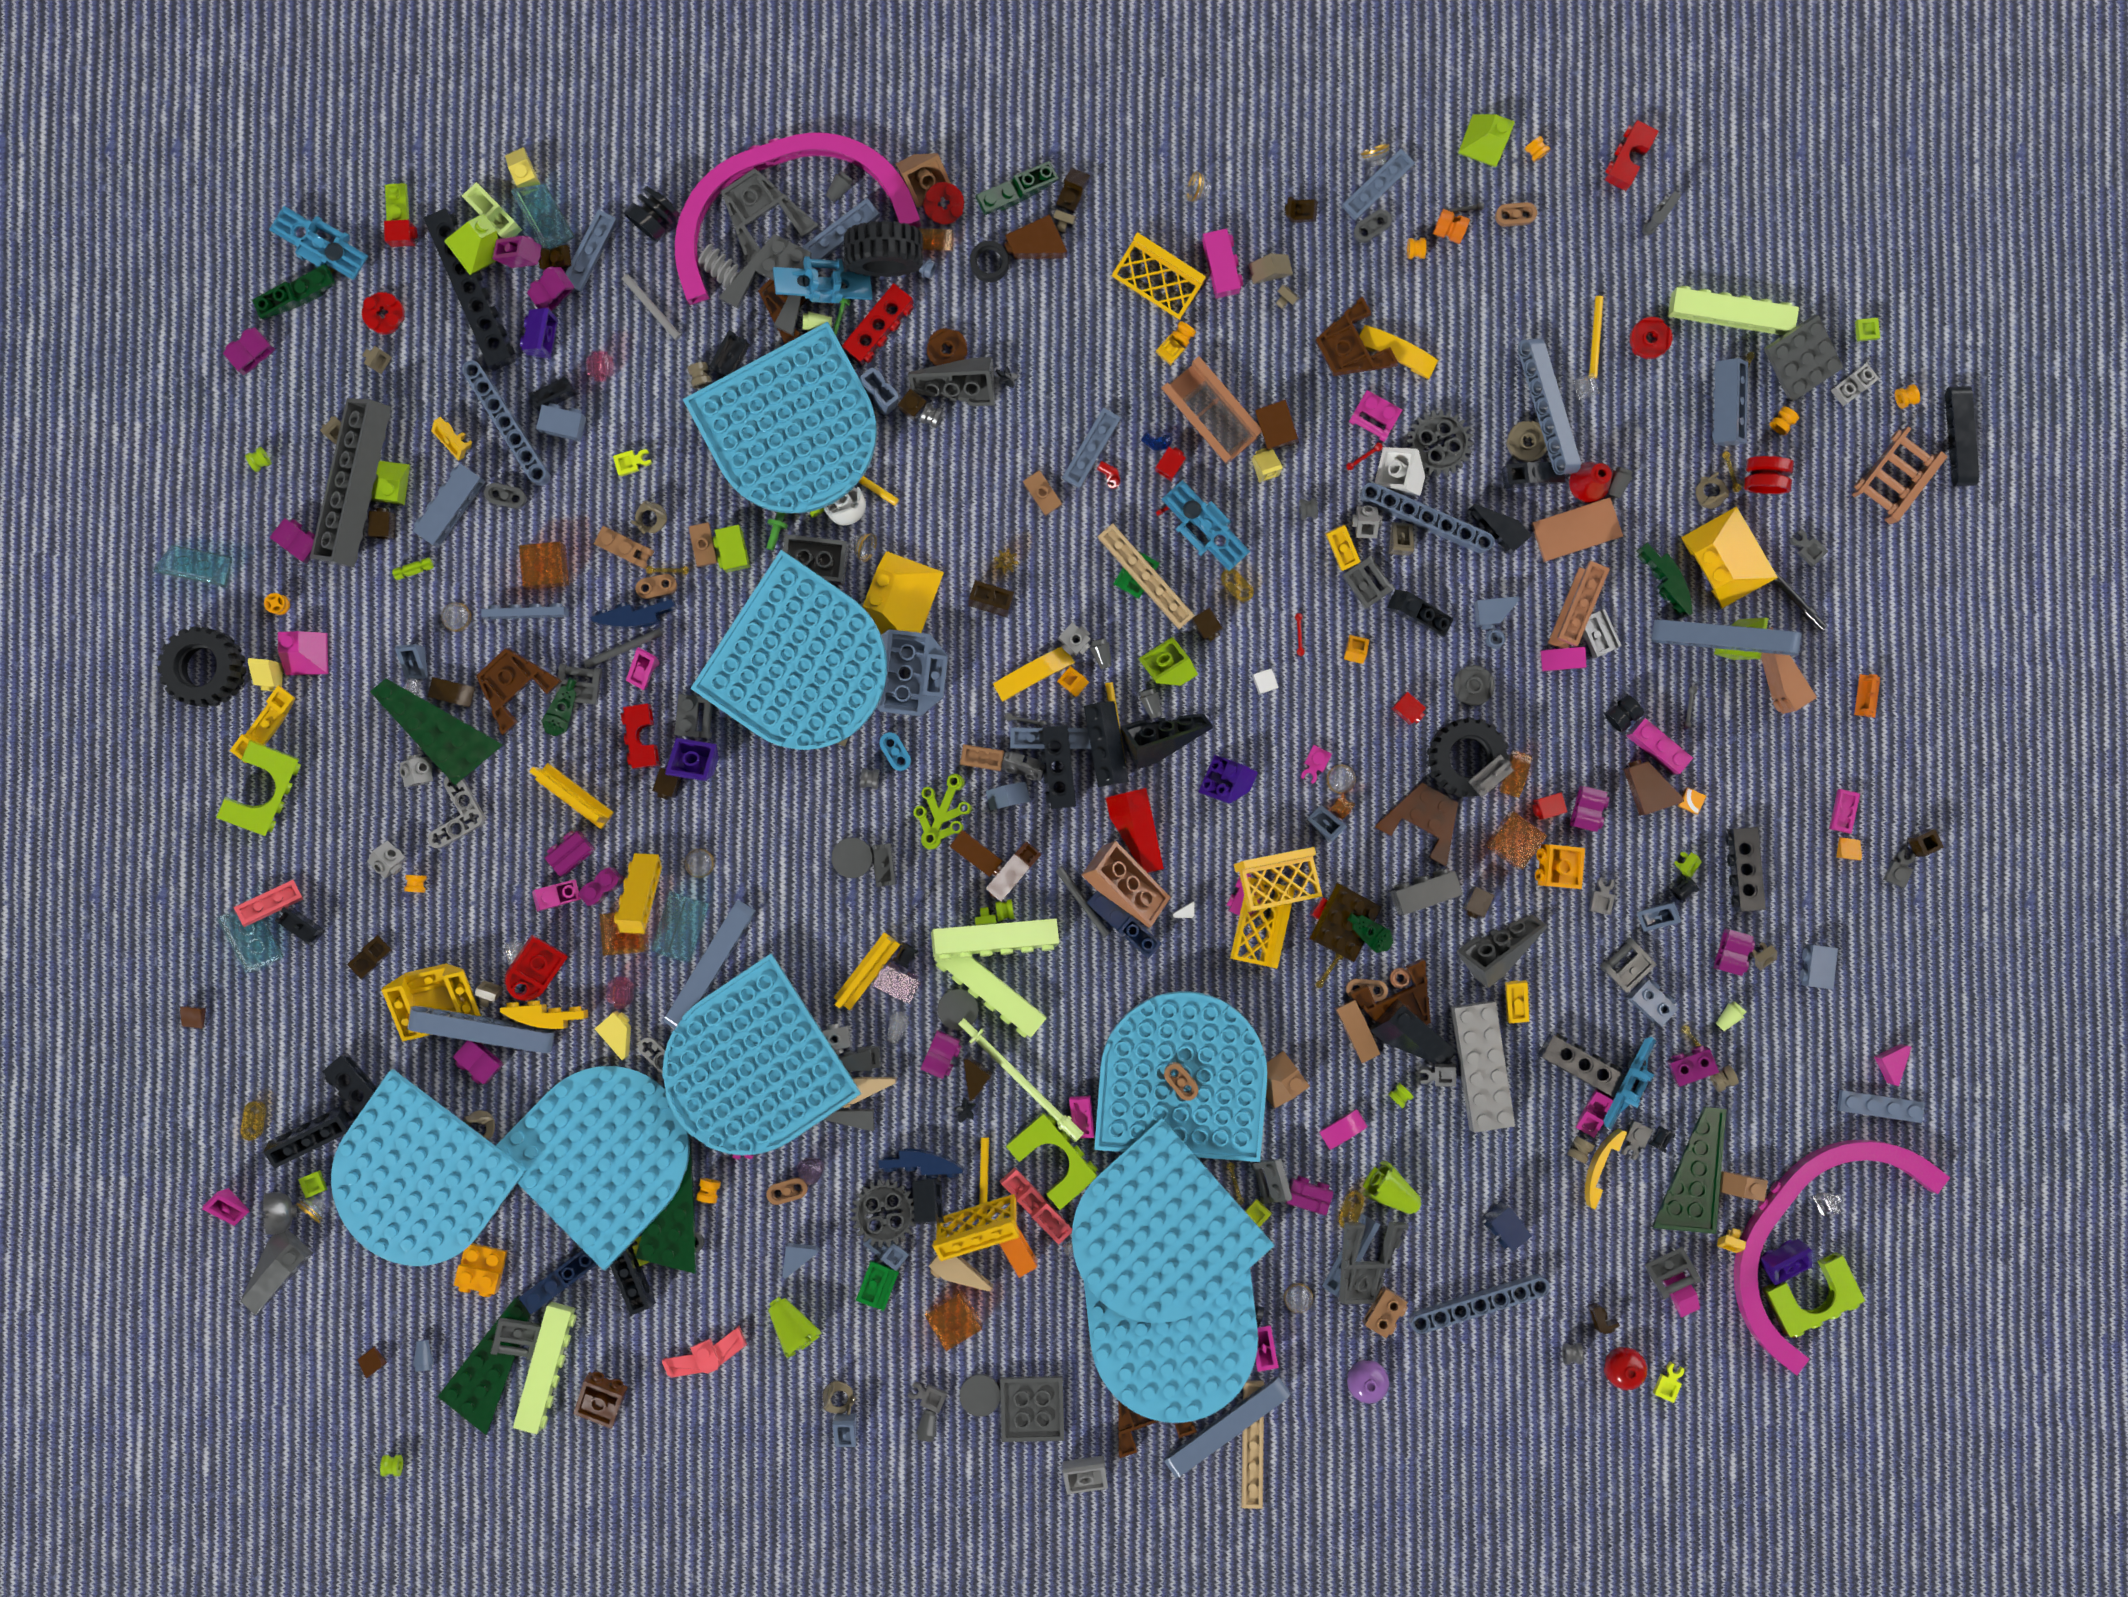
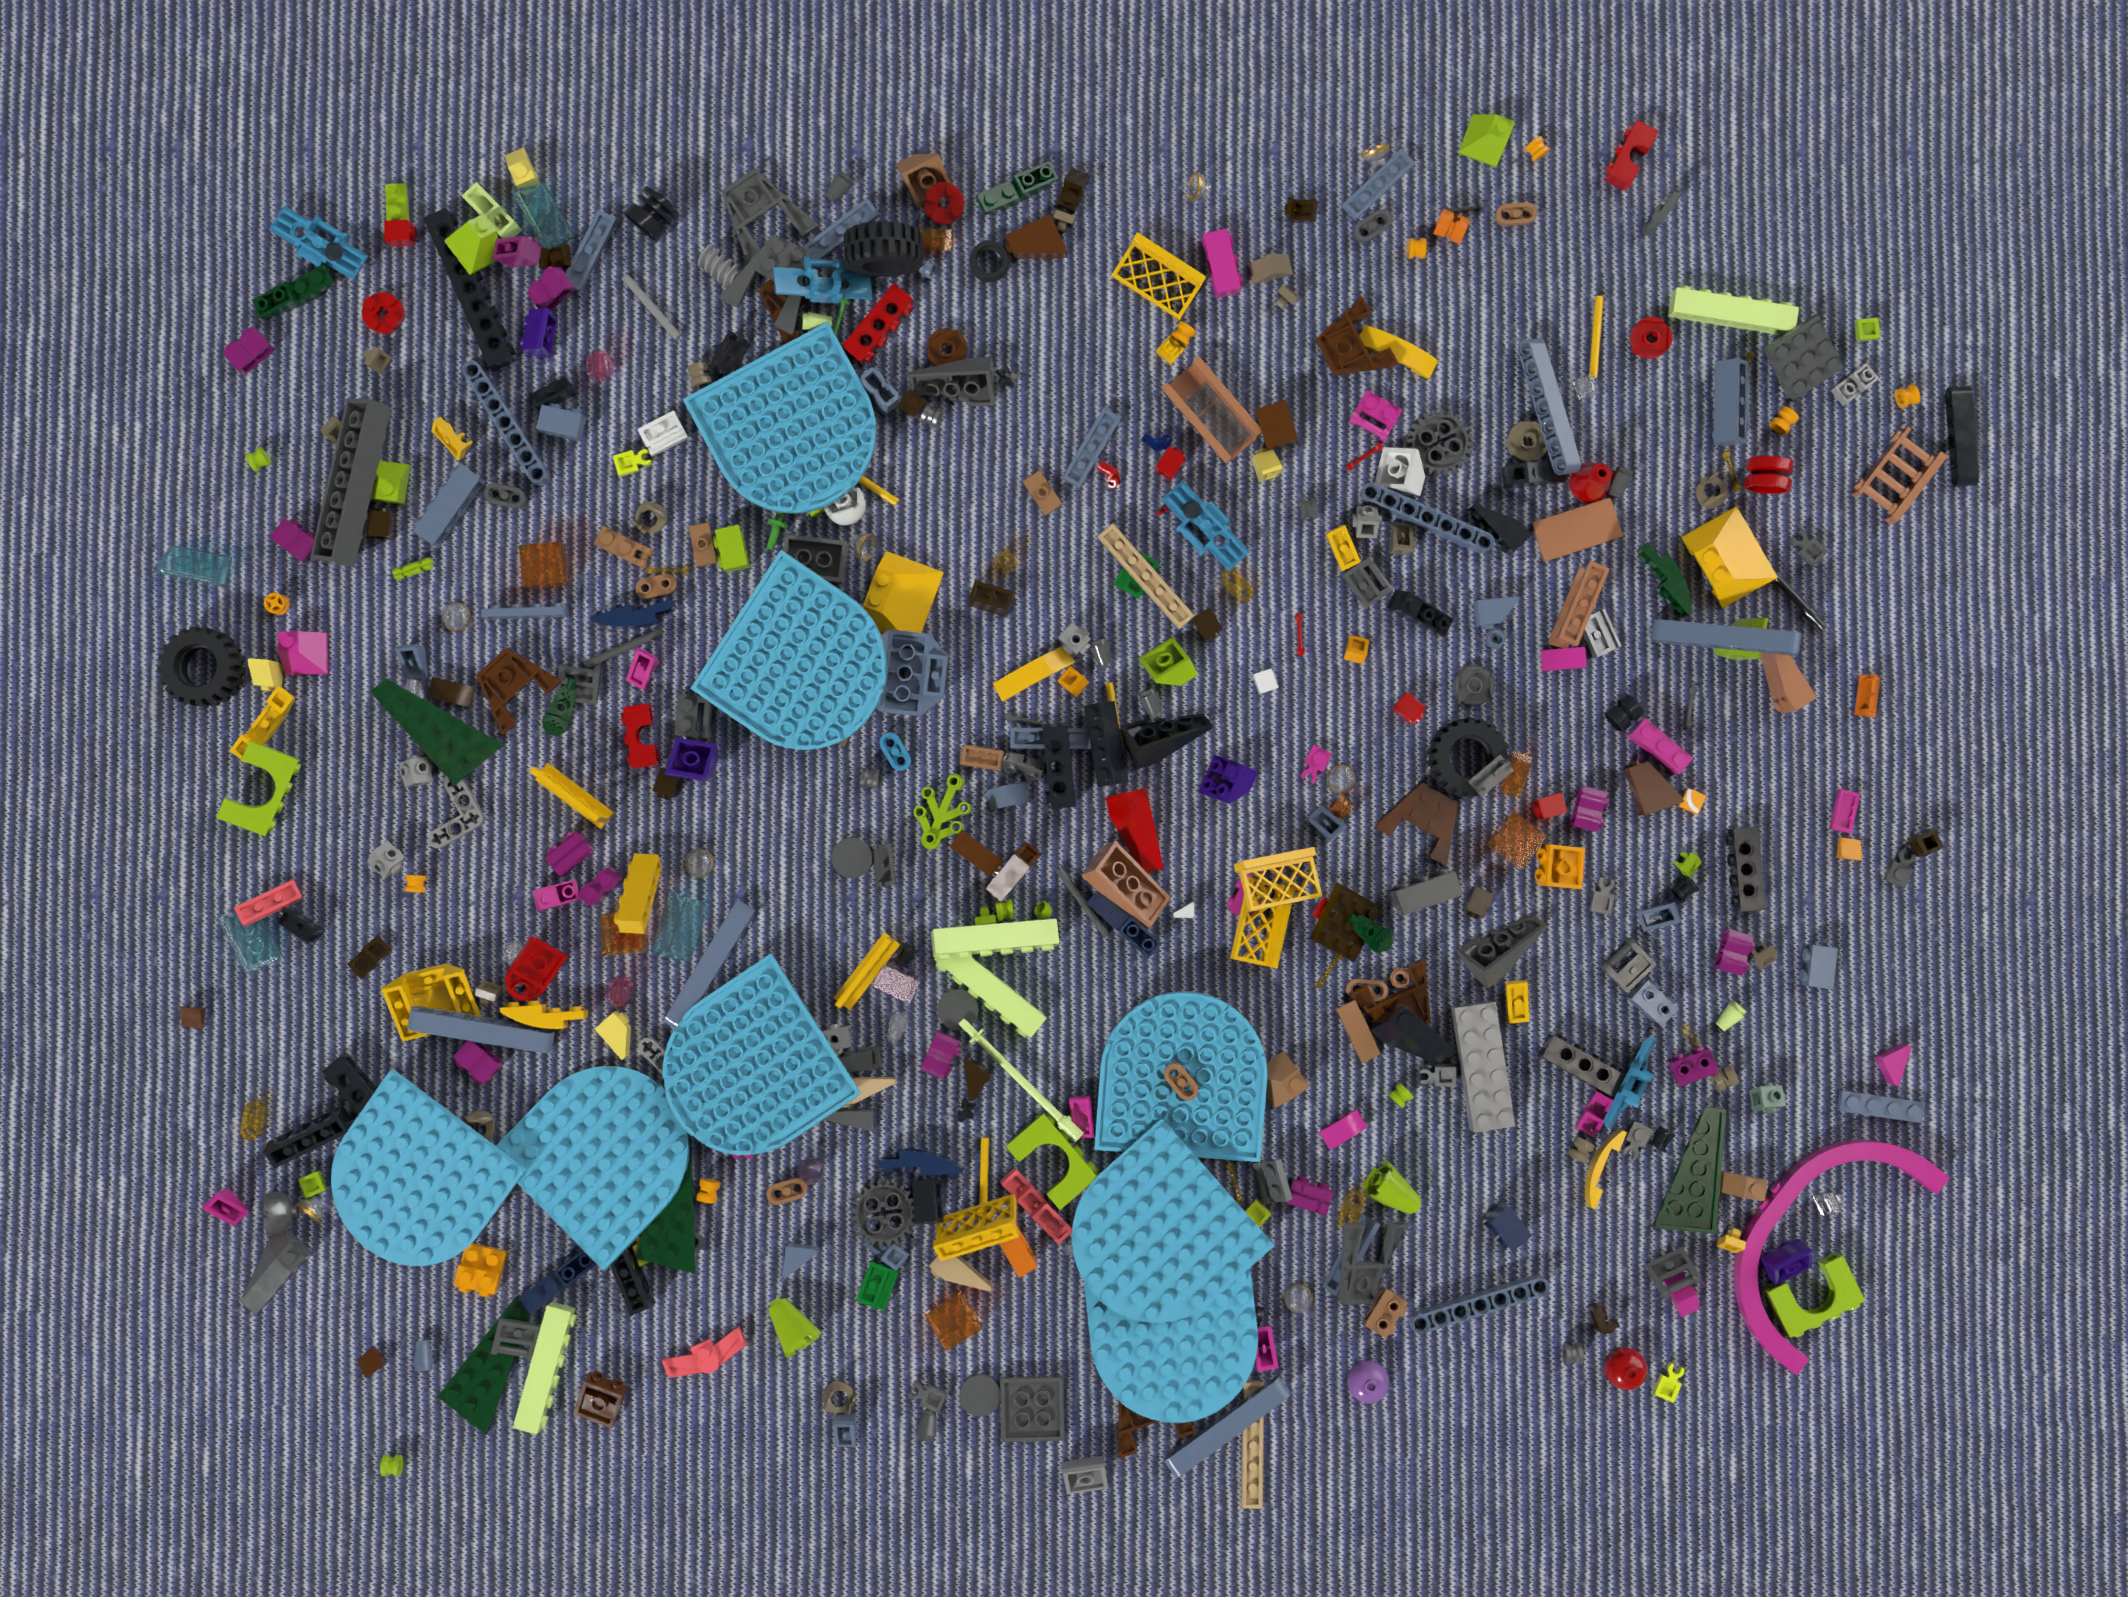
dark pink arch [675,133,921,305] -> none
none -> white plate [637,410,688,457]
none -> lime hinge [1034,901,1052,919]
none -> sand green brick [1749,1083,1786,1114]

